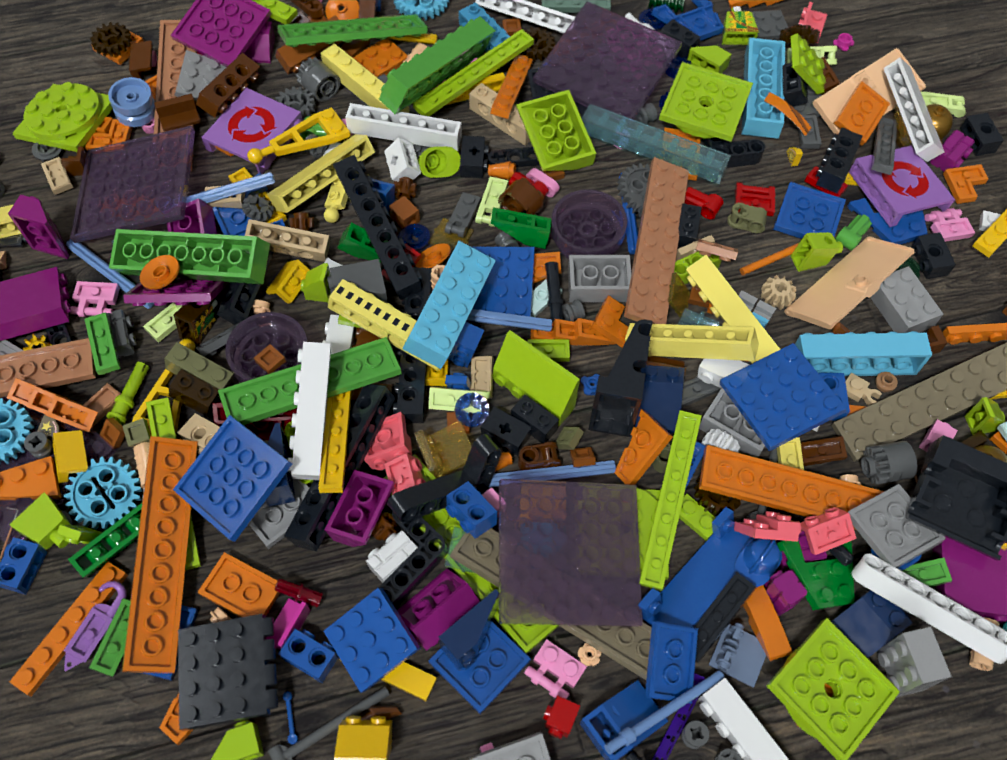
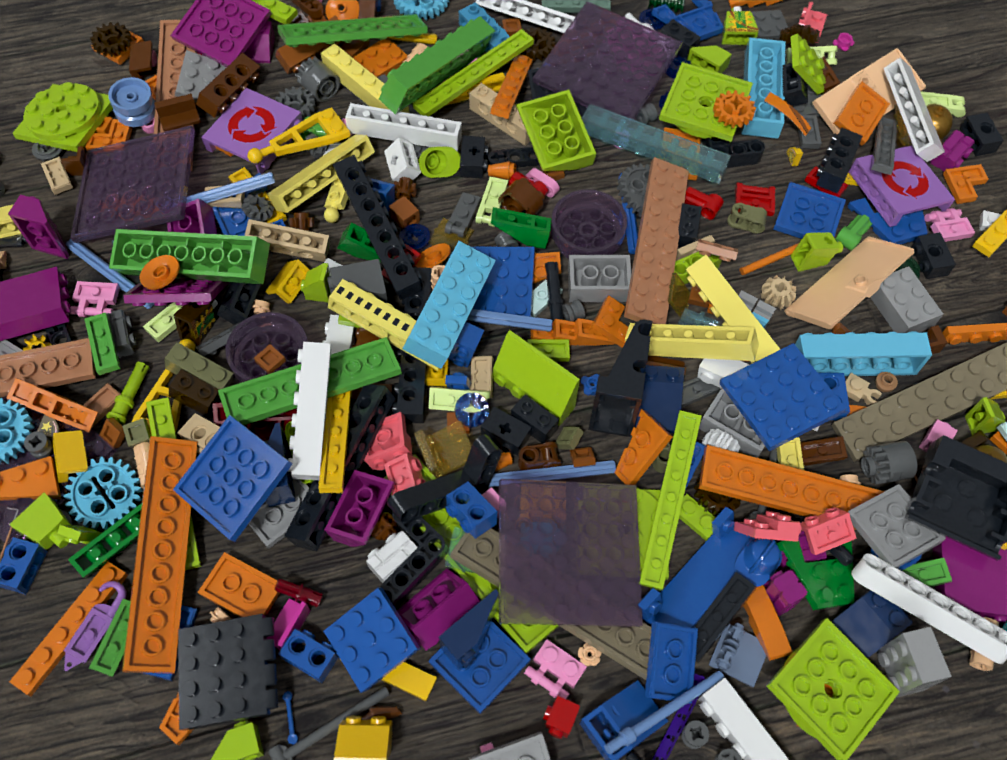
none -> orange gear [713,90,756,128]

